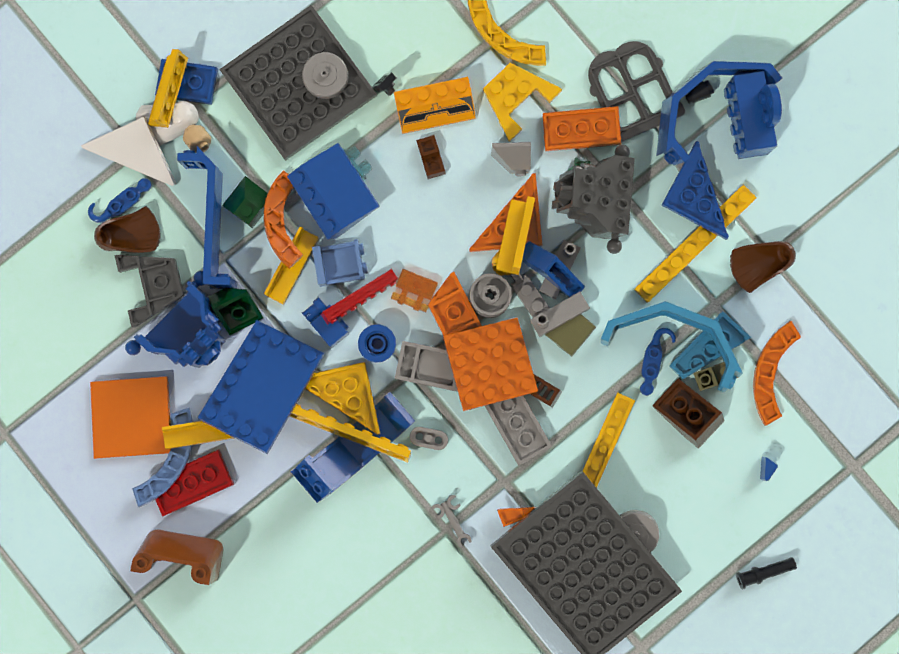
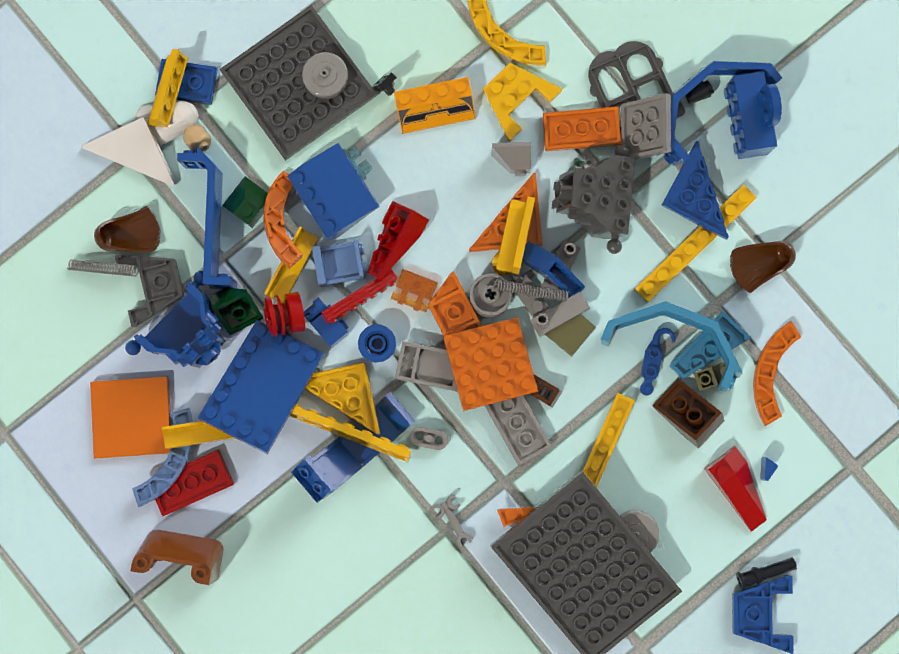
blue piece [88,178,152,223] -> none
reddish brown slope [416,135,446,179] -> none
none -> light grey piece [67,259,139,277]
none -> red wheel [264,292,305,337]
none -> red wedge [368,201,429,280]
none -> light grey piece [494,279,569,302]
none -> light grey plate [621,93,671,159]
none -> red wedge [704,446,767,532]
none -> blue wing [732,575,794,654]

